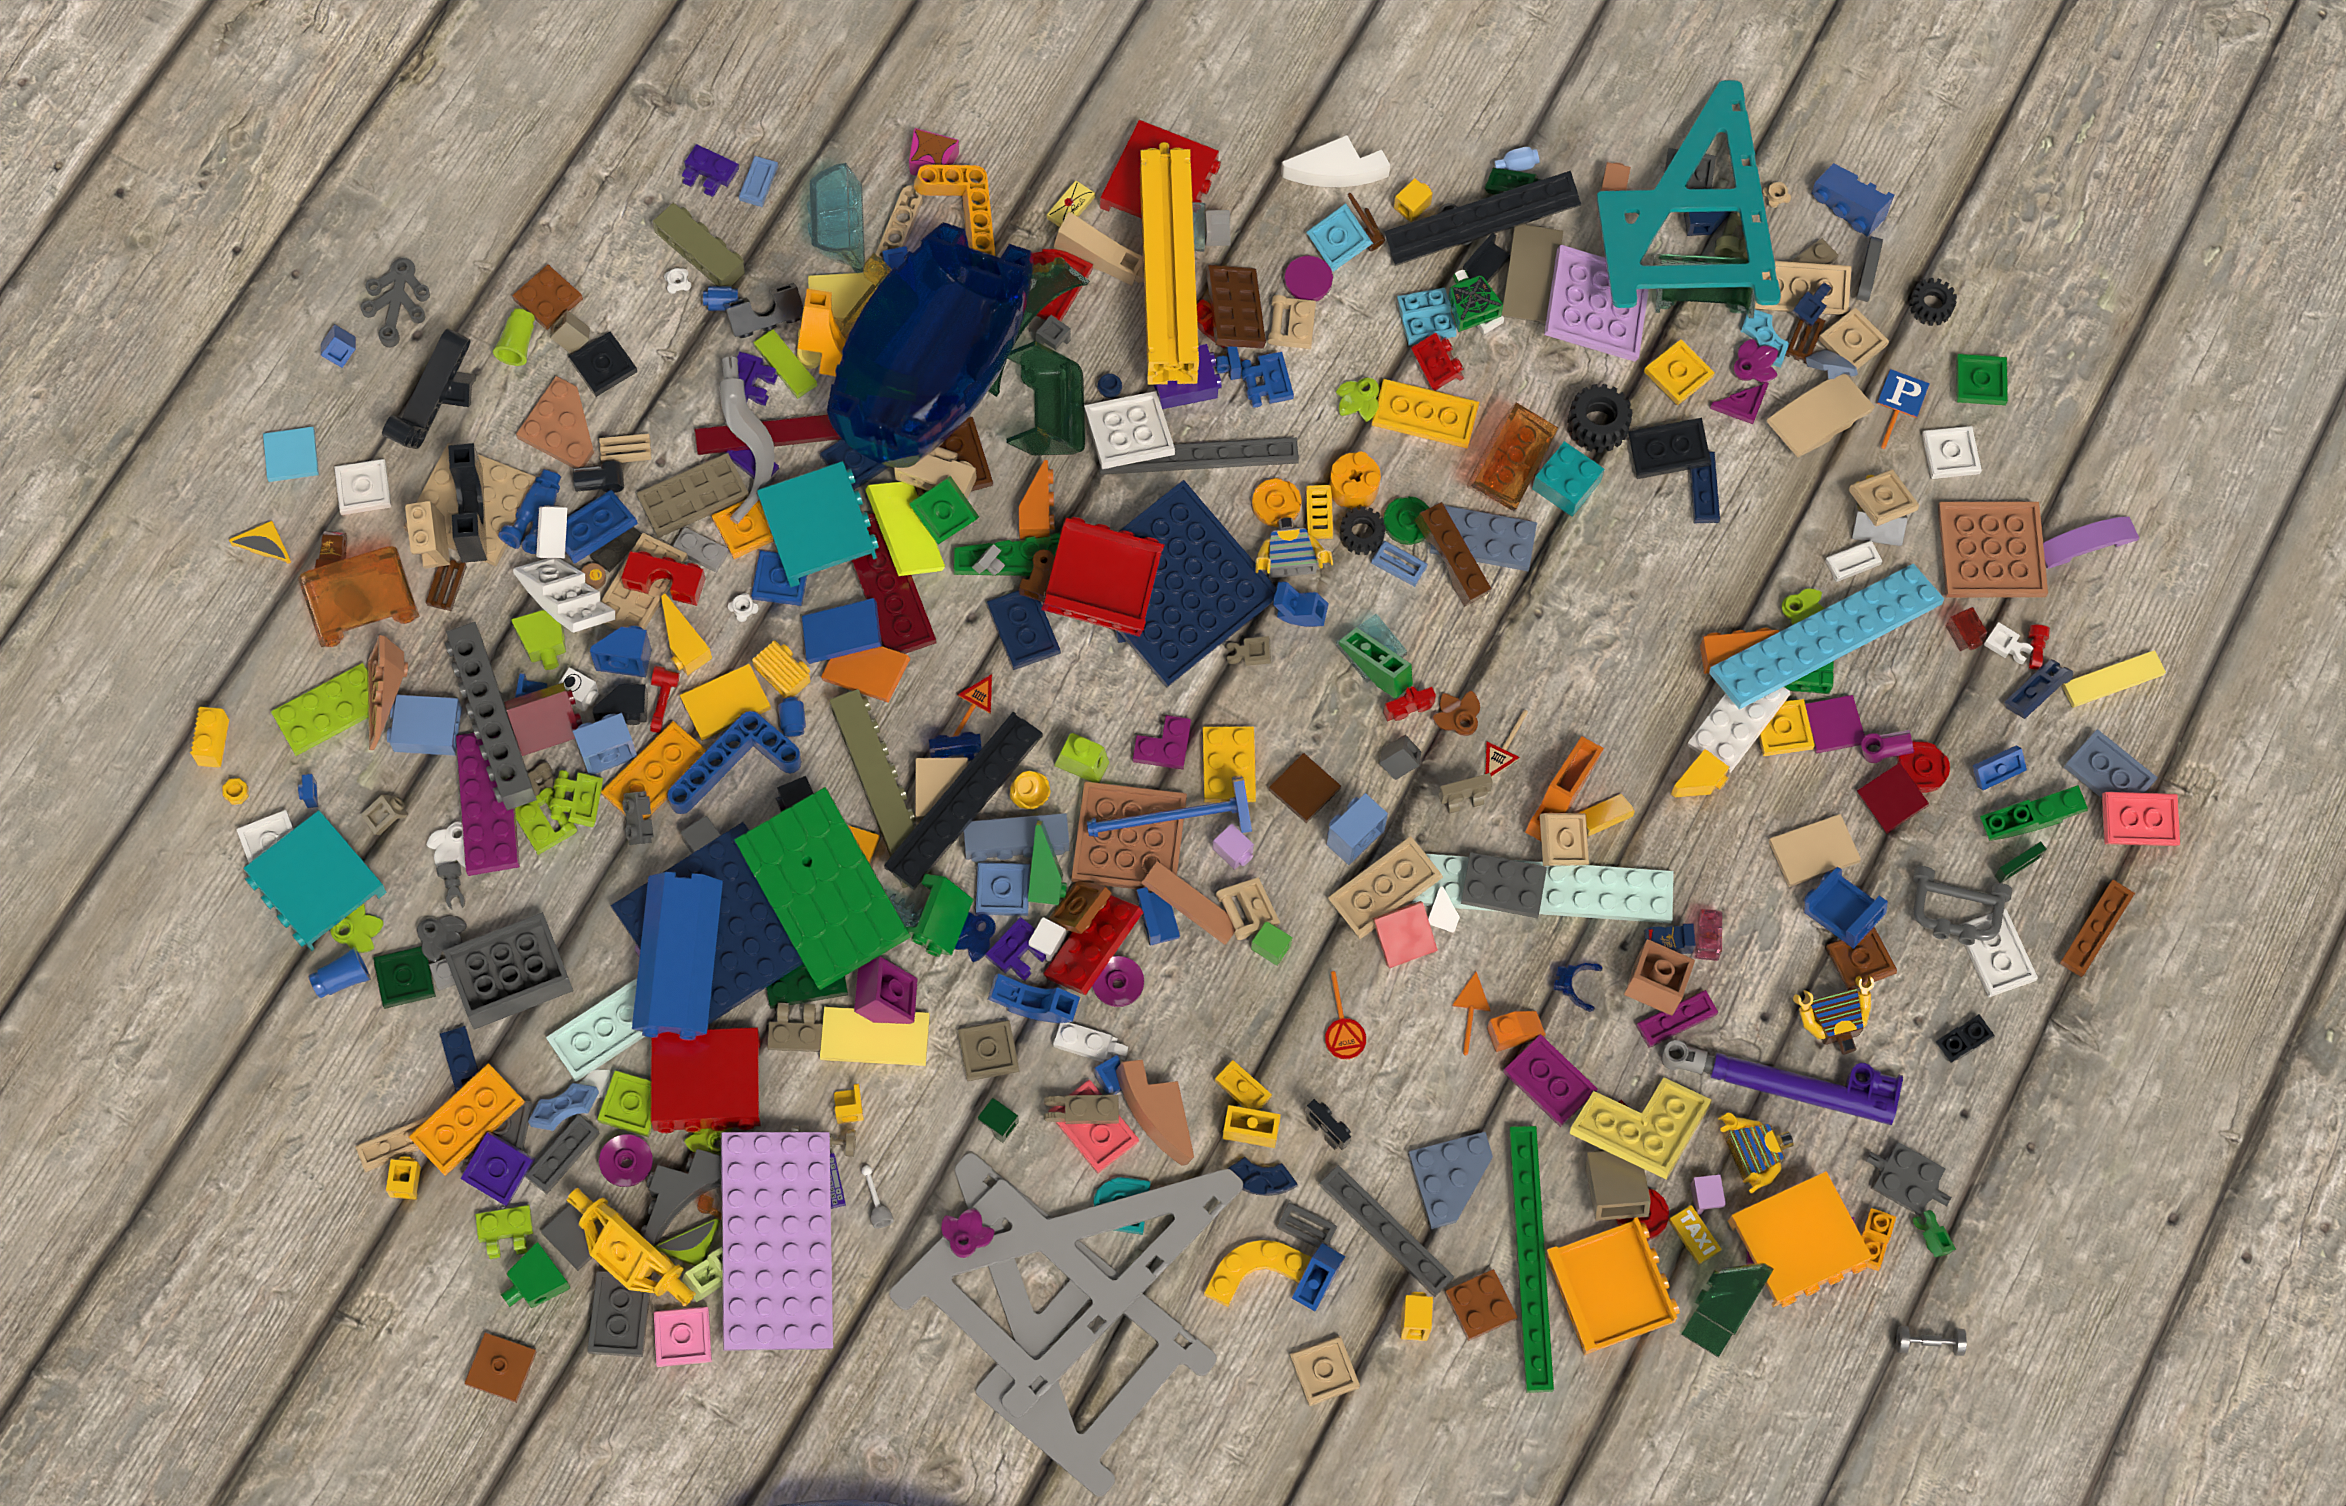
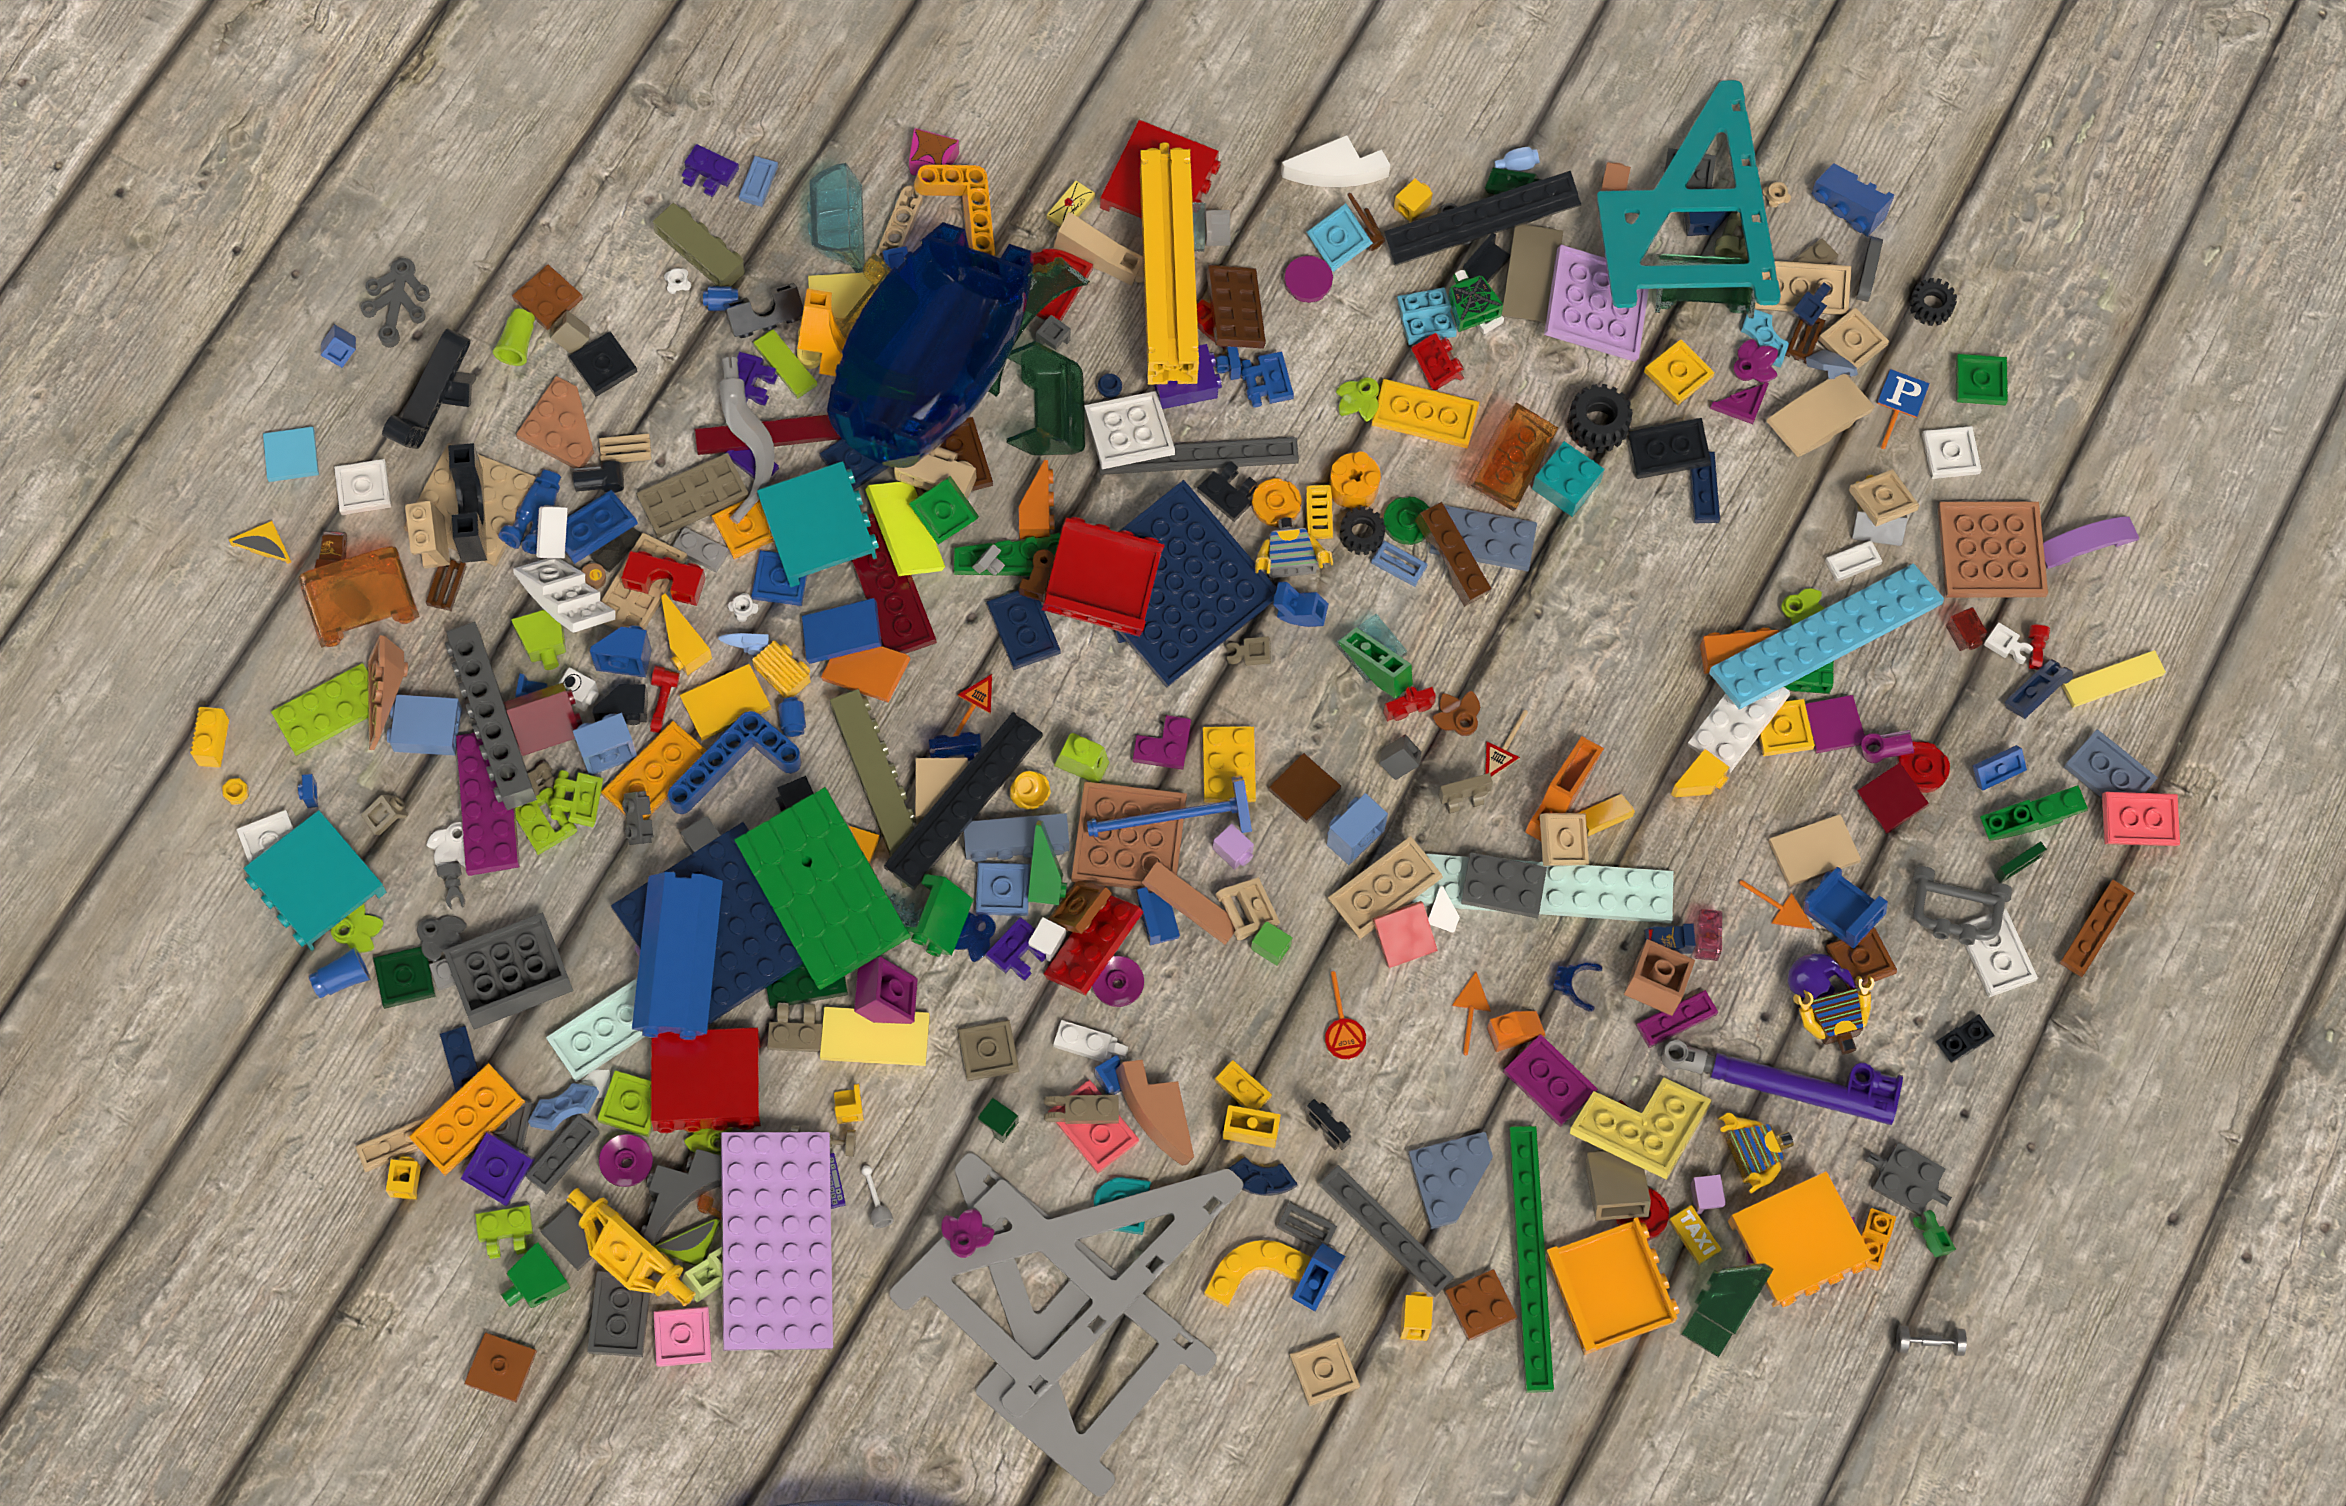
blue arch [987,973,1080,1023] -> none
tan plate [1267,295,1316,349] -> none
none -> light blue plate [718,633,770,656]
none -> black plate [1197,461,1257,522]
none -> orange piece [1739,880,1815,930]
none -> dark purple helmet [1787,953,1856,999]

